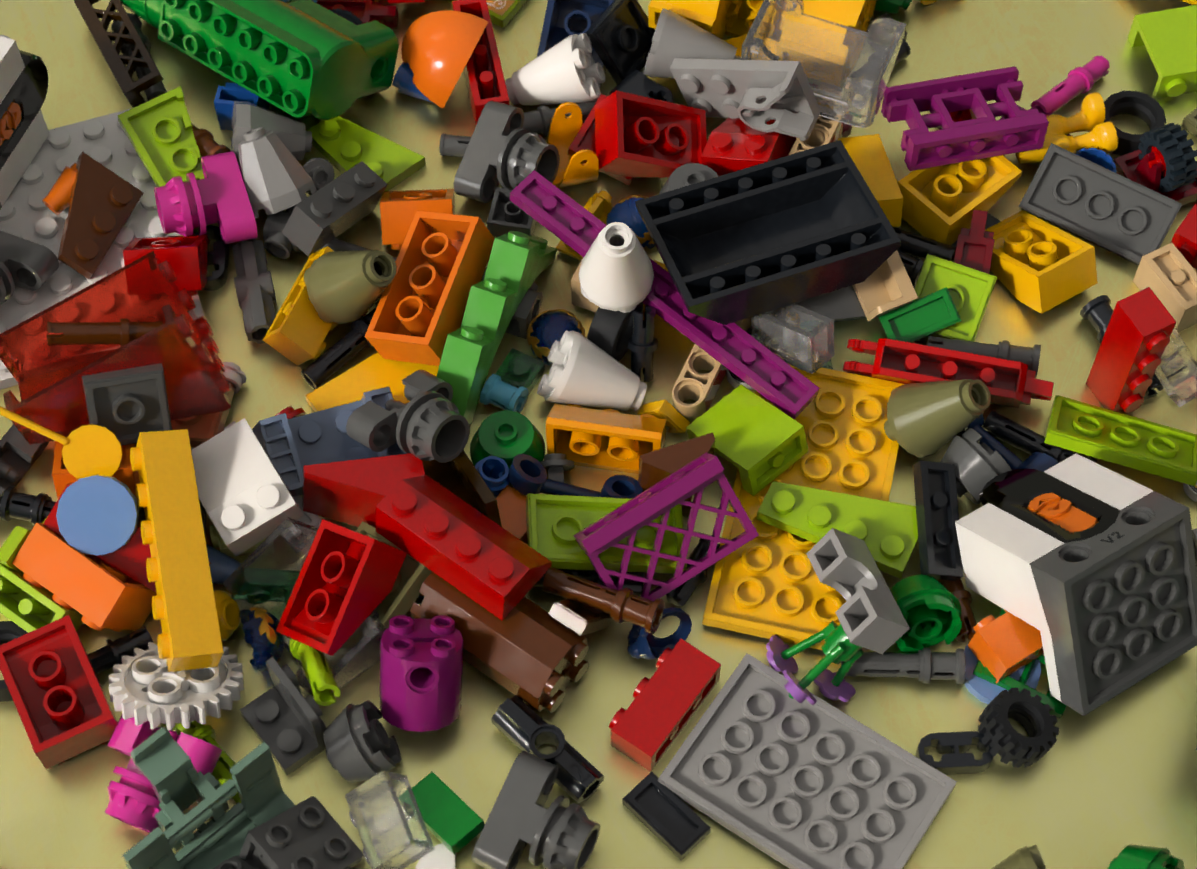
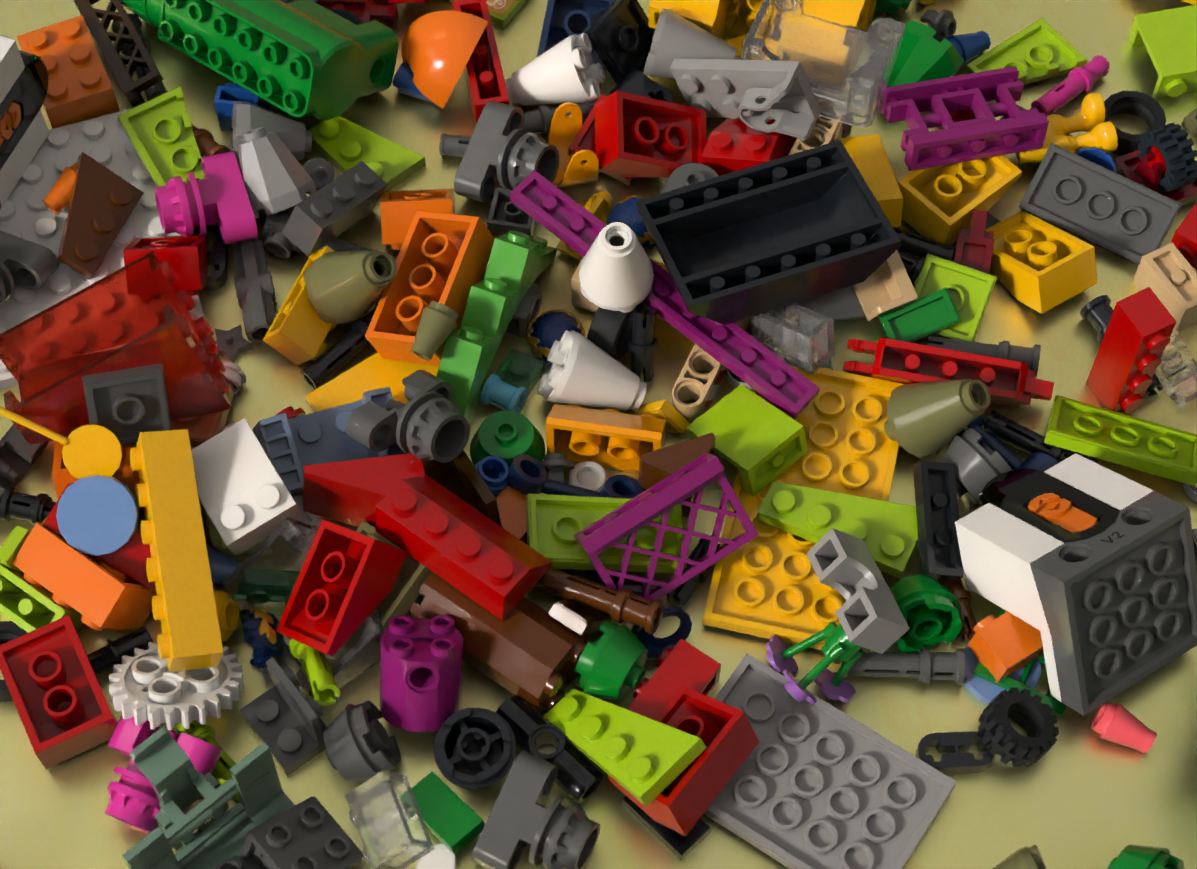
reddish brown pin [47,319,163,348] -> none
none -> orange brick [17,15,120,129]
none -> dark grey piece [209,324,253,363]
none -> olive cone [410,301,458,361]
none -> black cone [434,708,516,789]
none -> lime wing [544,689,707,807]
none -> white tile [569,461,607,492]
none -> green cone [573,620,648,701]
none -> red slope [608,685,760,836]
none -> green cone [879,20,965,100]
none -> dark grey plate [920,10,957,43]
none -> blue cone [946,31,991,67]
none -> lime wing [964,18,1088,85]
none -> coral cone [1091,701,1157,754]

